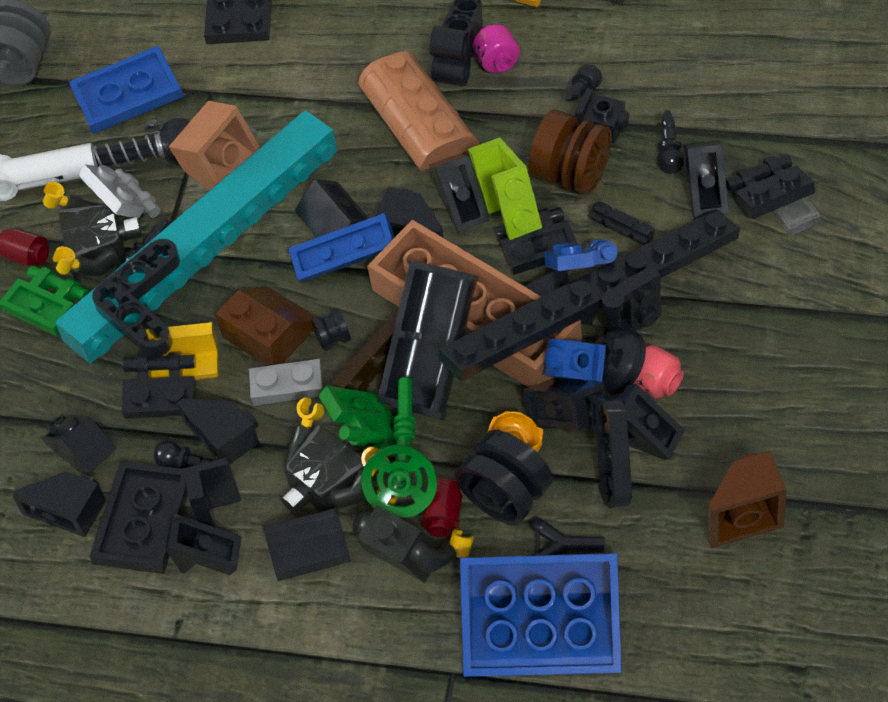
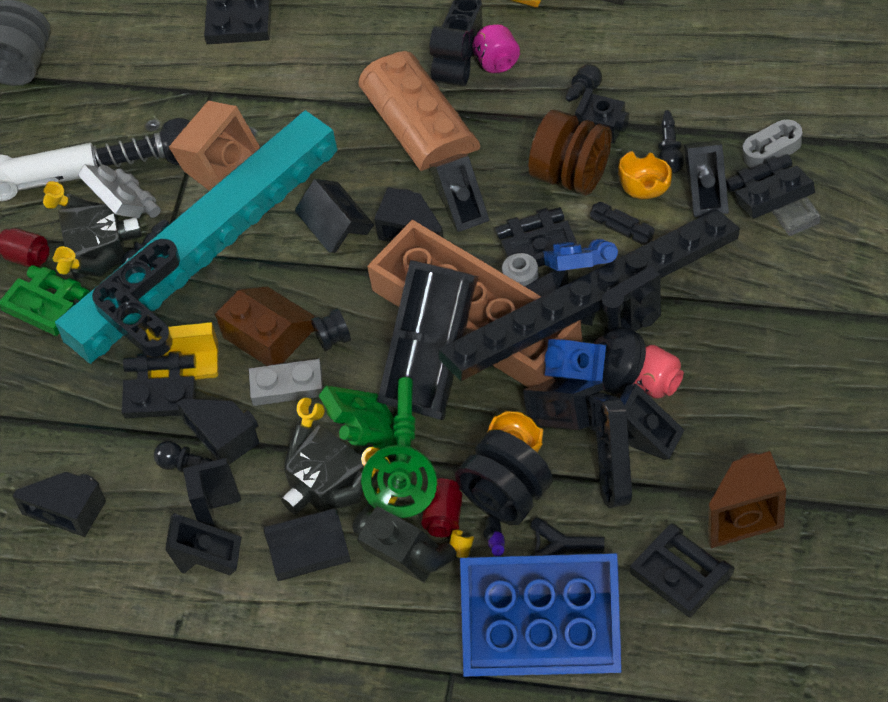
black slope [41,415,116,473] -> none
blue plate [69,45,183,134] -> none
black plate [90,461,188,574] -> none
blue plate [288,213,395,283] -> none
dark brown plate [332,308,399,392] -> none
lime panel [468,137,543,240] -> none
none -> piece [483,516,505,556]
none -> light grey brick [502,253,539,286]
none -> light orange hair [618,151,672,199]
none -> black plate [630,523,735,618]
none -> light grey beam [743,120,802,168]

